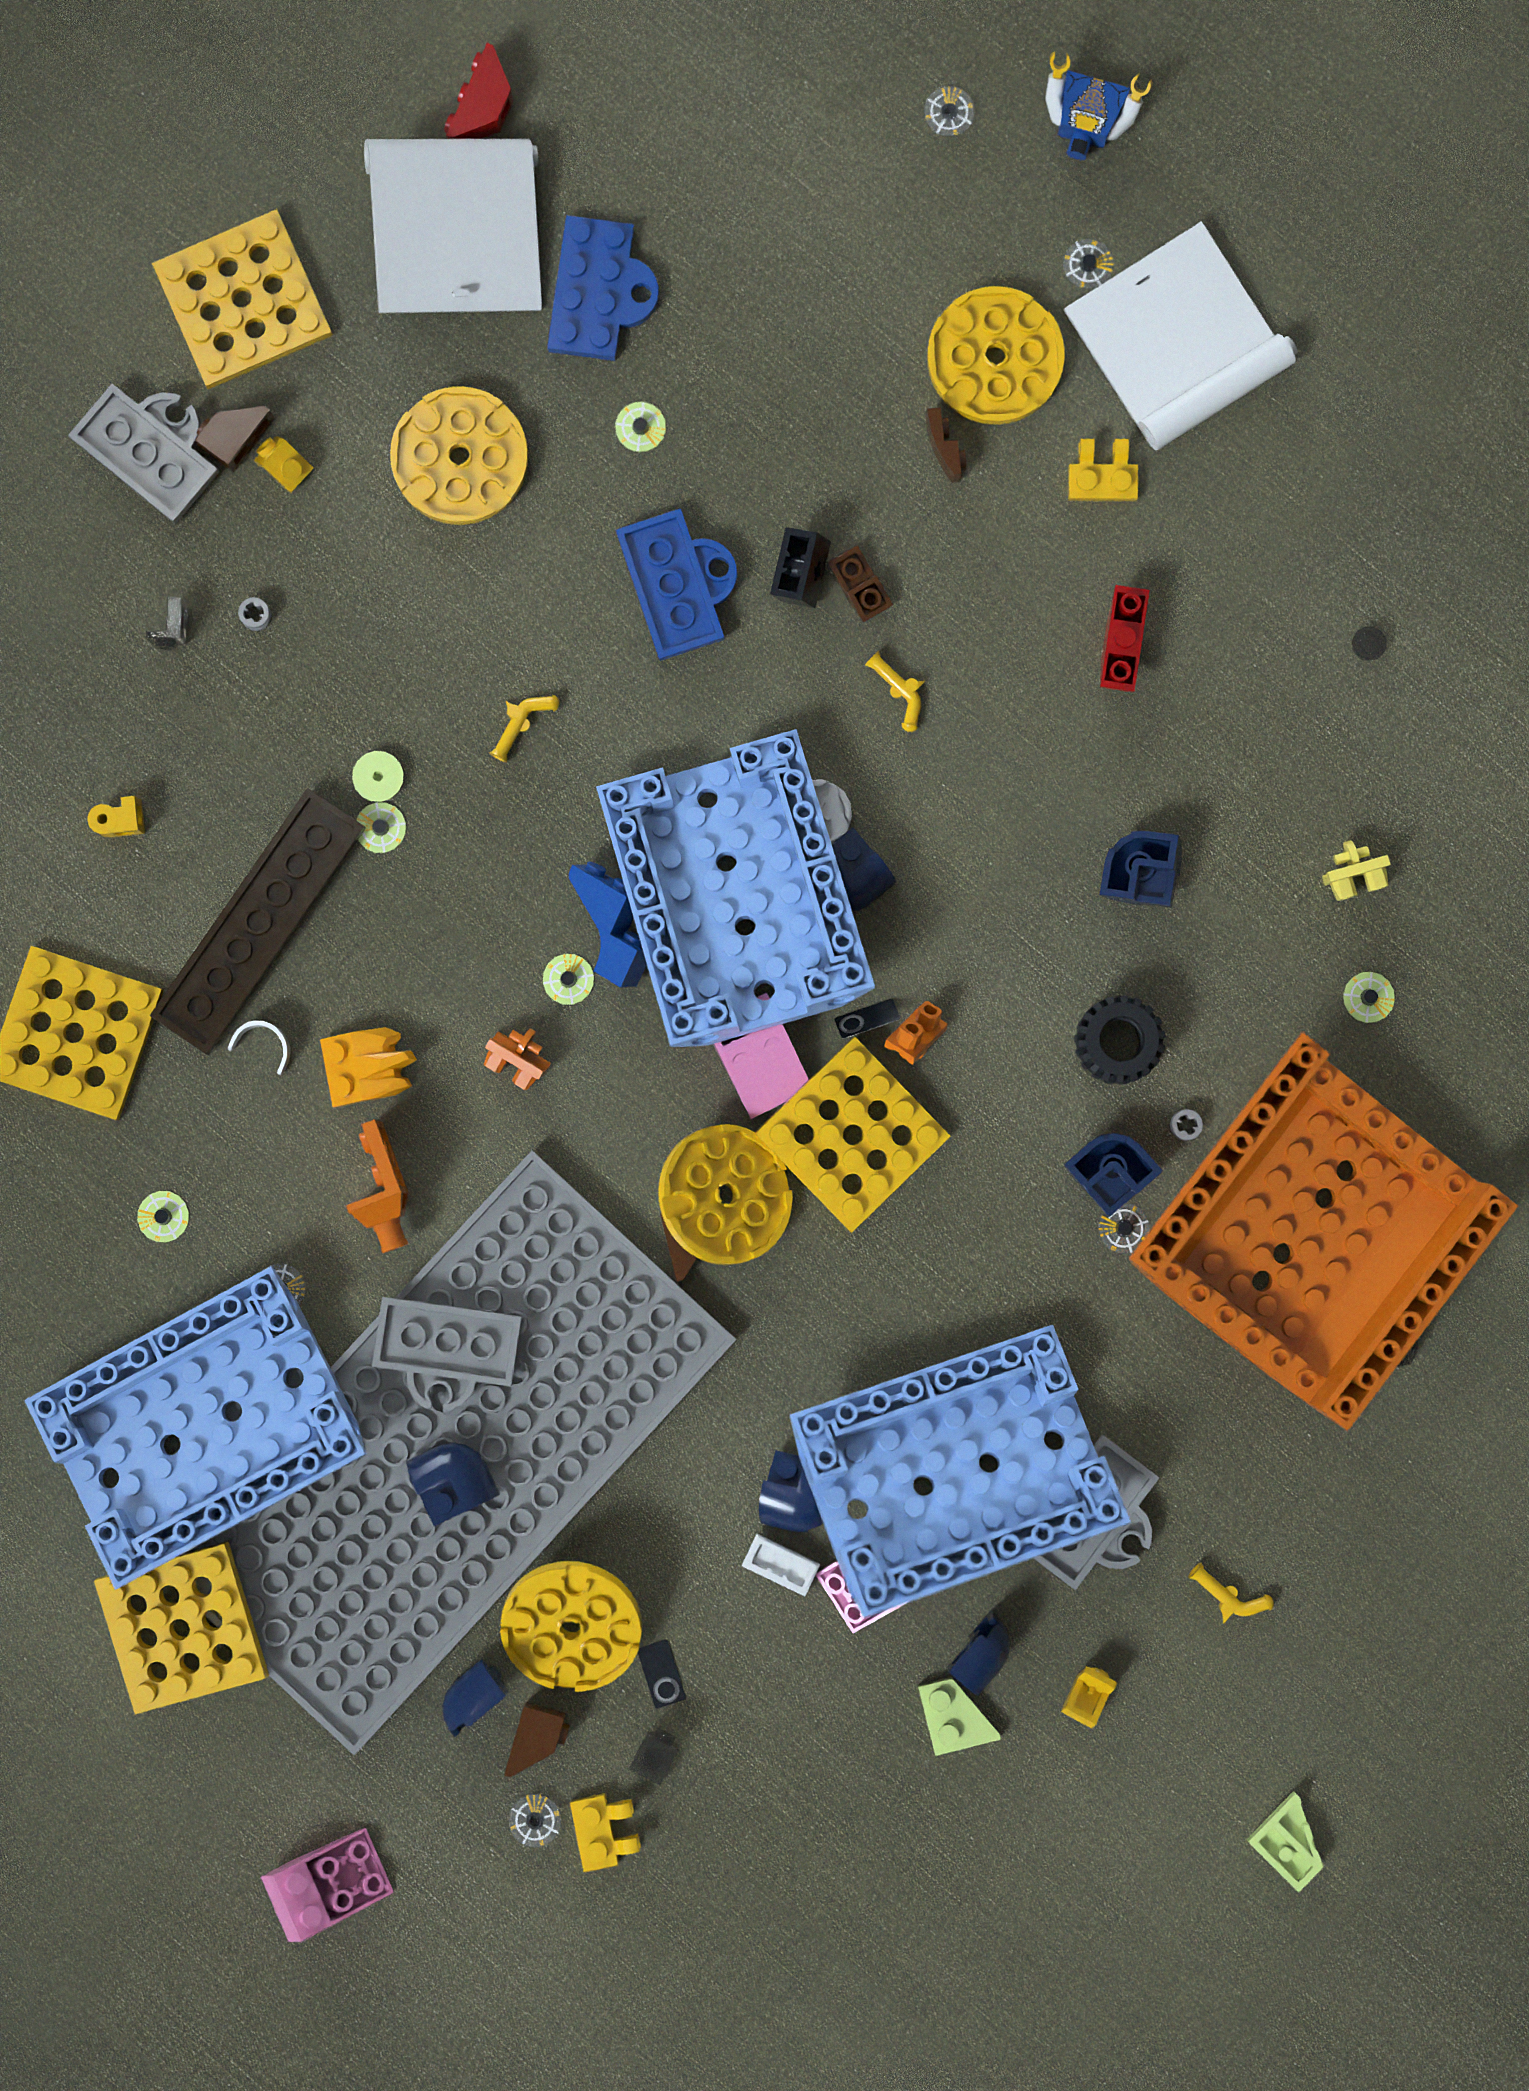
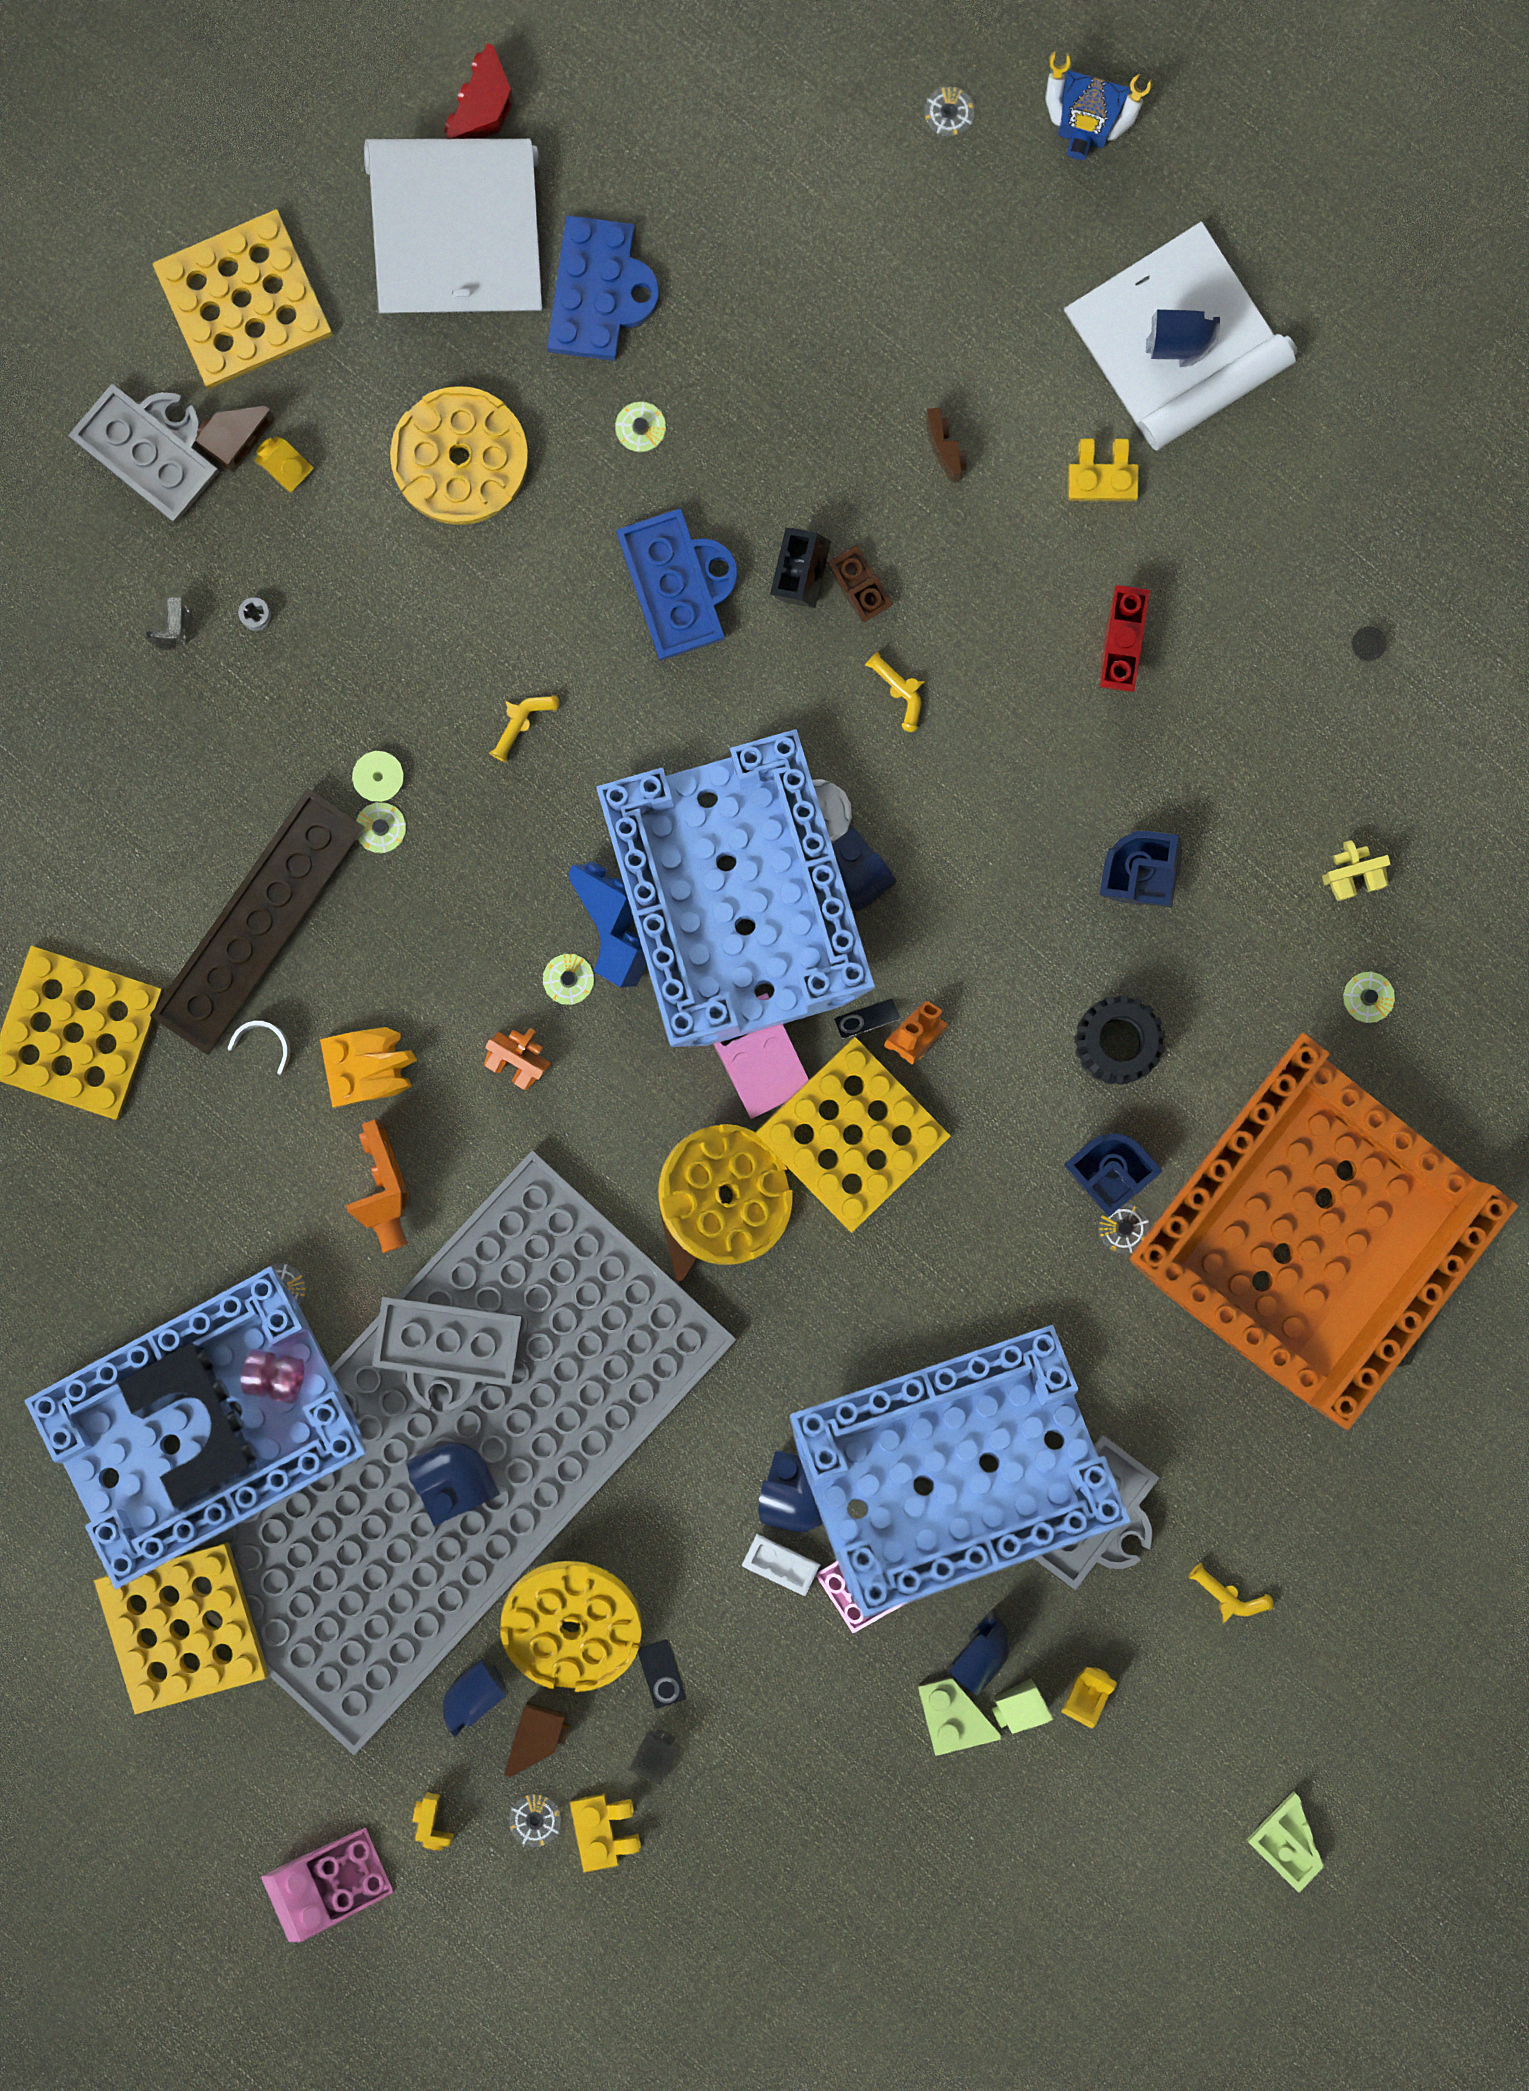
yellow leg [87,796,145,837] -> none
yellowish green piece [137,1191,189,1242] -> none
yellow plate [927,286,1065,424] -> none
clear piece [1063,239,1114,289] -> none
light grey bush [1170,1109,1203,1141] -> none
none -> black arch [117,1342,260,1512]
none -> clear pink wheel [241,1349,304,1404]
none -> yellow bracket [412,1792,454,1850]
none -> yellowish green slope [992,1678,1053,1734]
none -> dark blue brick [1146,309,1220,368]

